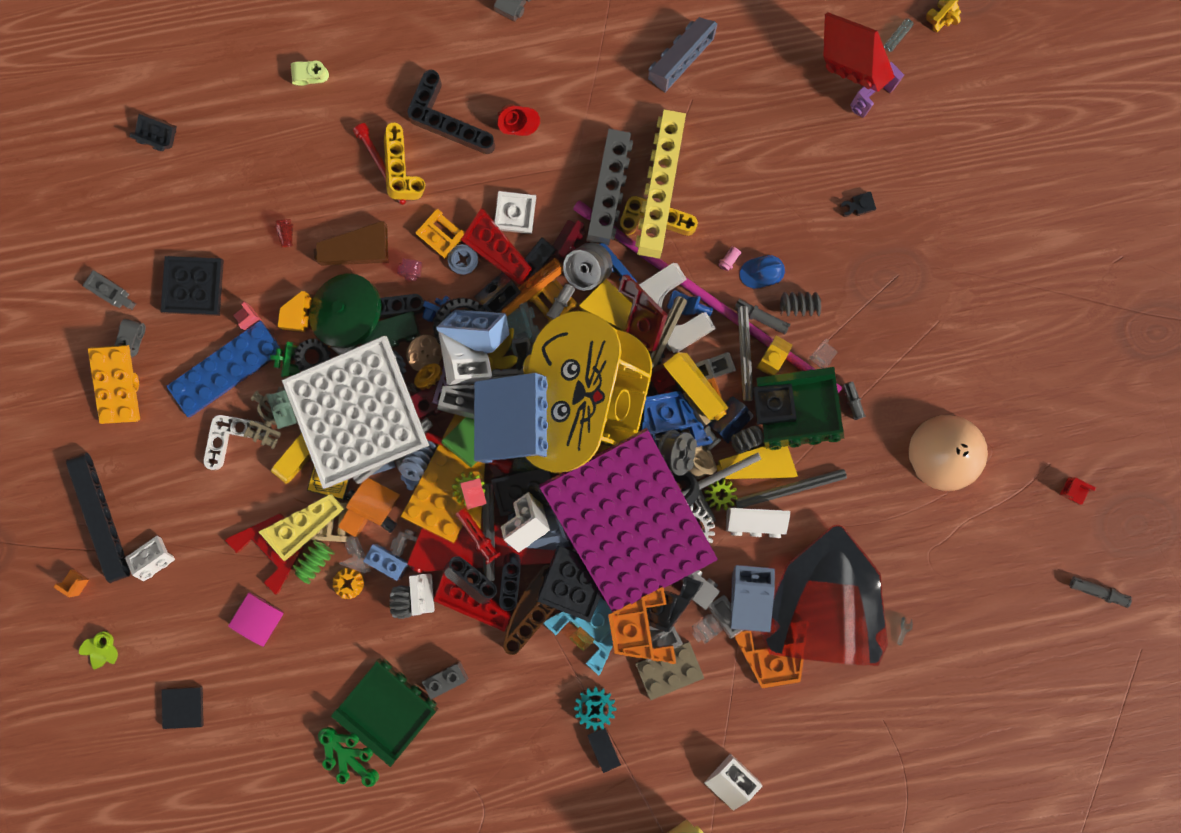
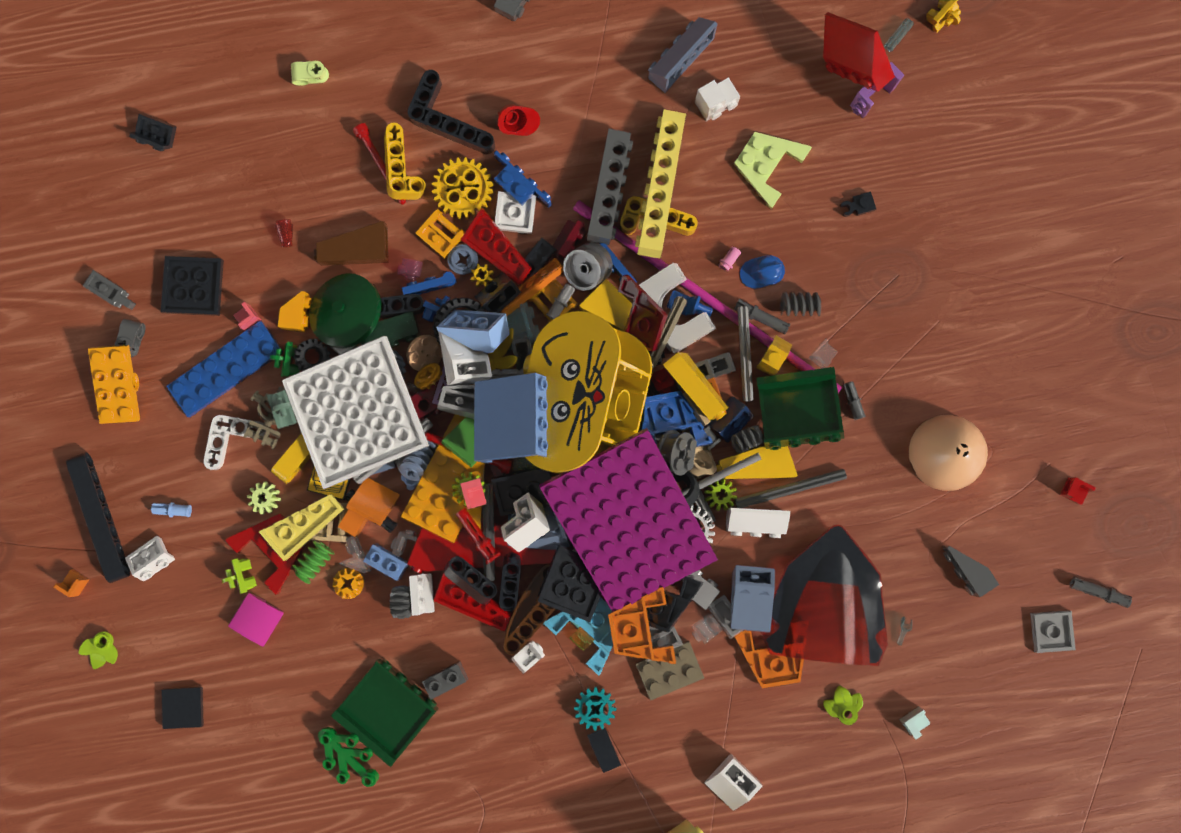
black tile [753,383,796,425] -> none
none -> light blue axle [151,502,192,517]
none -> lime hips [221,558,257,594]
none -> yellowish green gear [247,482,281,514]
none -> blue plate [402,272,456,295]
none -> yellow gear [432,157,493,219]
none -> yellow gear [470,264,494,287]
none -> blue bracket [494,150,551,208]
none -> white bracket [511,640,545,674]
none -> white brick [695,77,740,121]
none -> yellowish green wing [734,132,812,209]
none -> lime plate [823,686,863,725]
none -> light aqua panel [900,707,930,739]
none -> dark grey slope [942,545,999,597]
none -> light grey tile [1030,610,1076,653]

